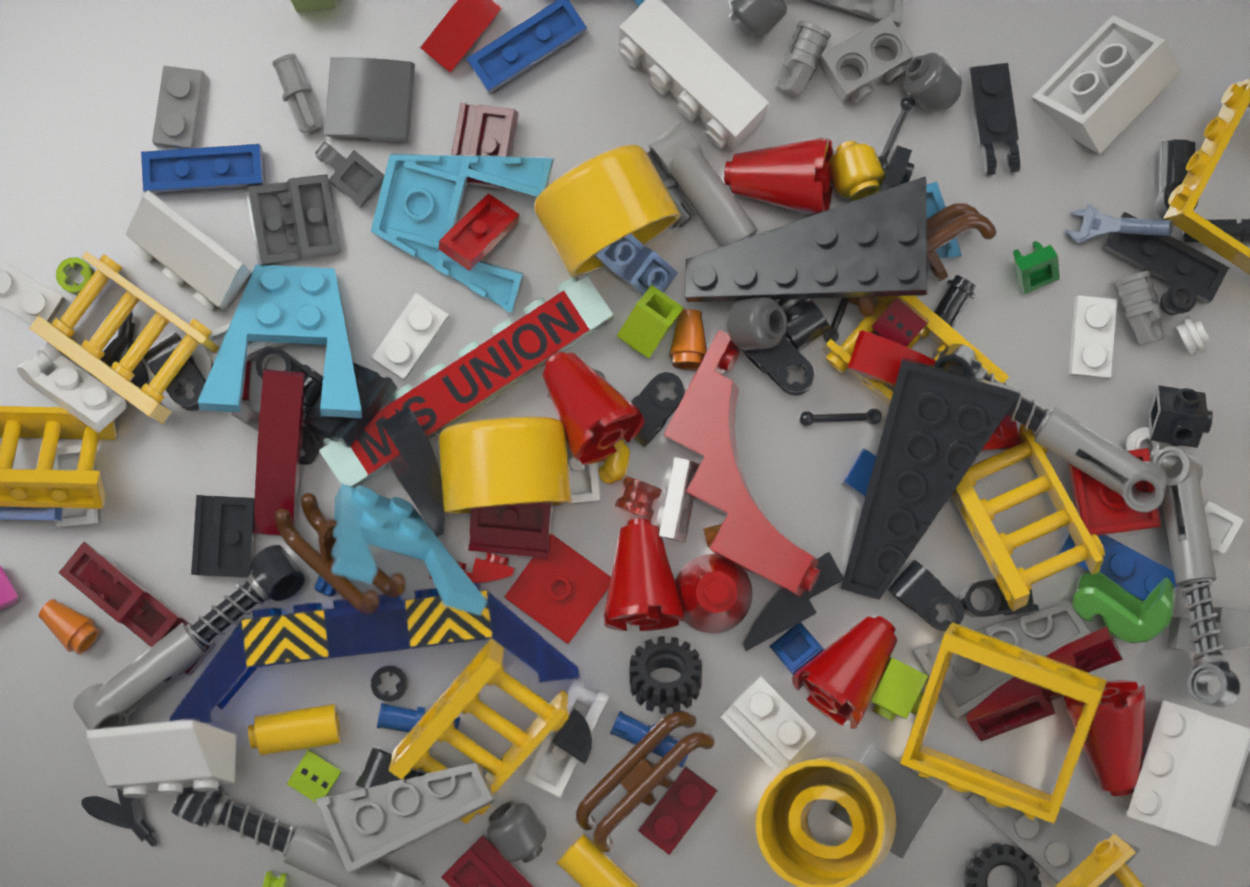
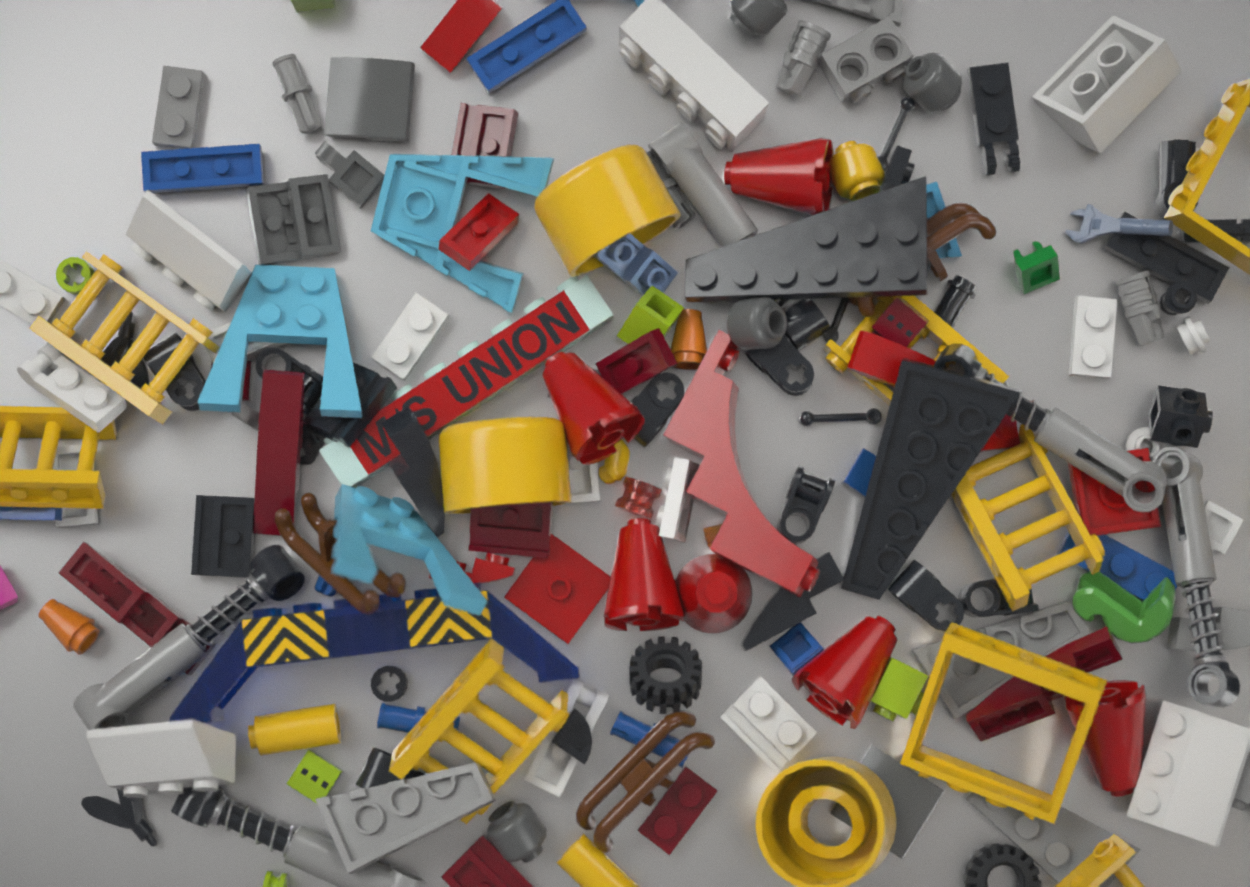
none -> dark red plate [595,328,678,395]
none -> black piece [777,465,836,545]

